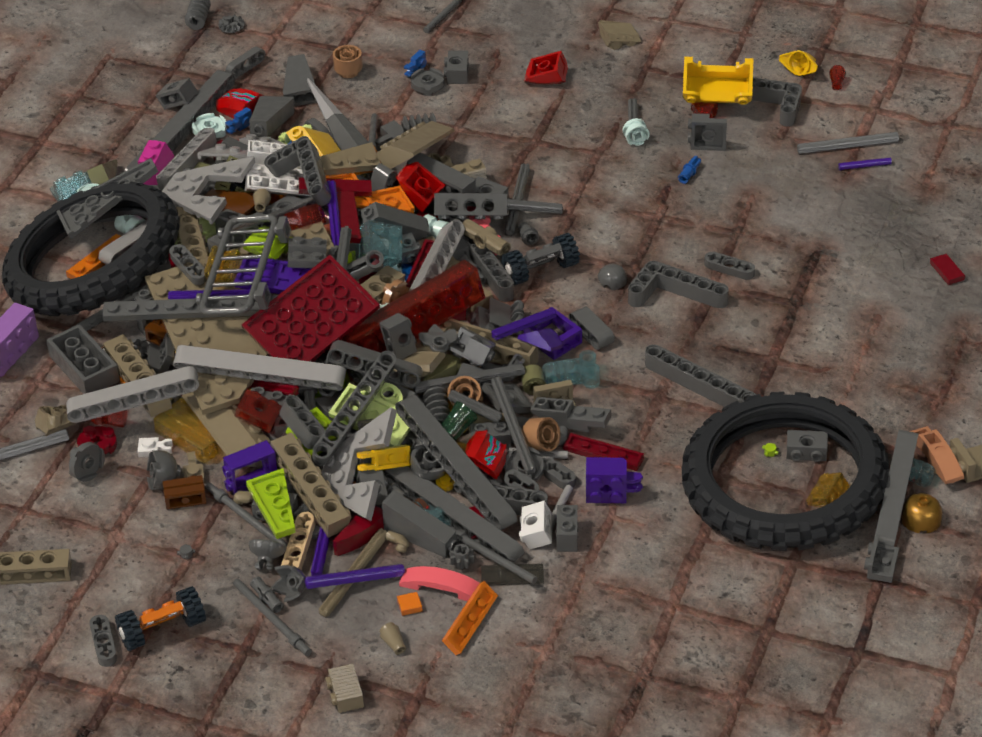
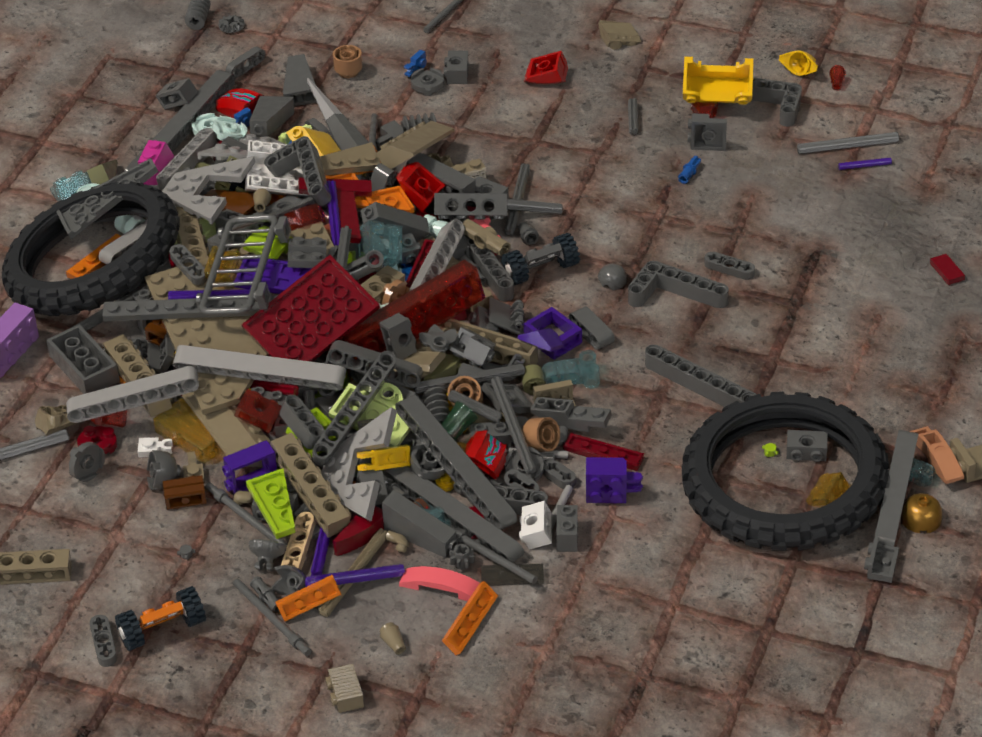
orange tile [397,592,422,616] -> none
dark purple axle [491,308,556,340] -> none
light aqua wheel [623,118,650,146] -> none
none -> light aqua plate [212,116,247,141]
none -> orange tile [275,575,342,621]

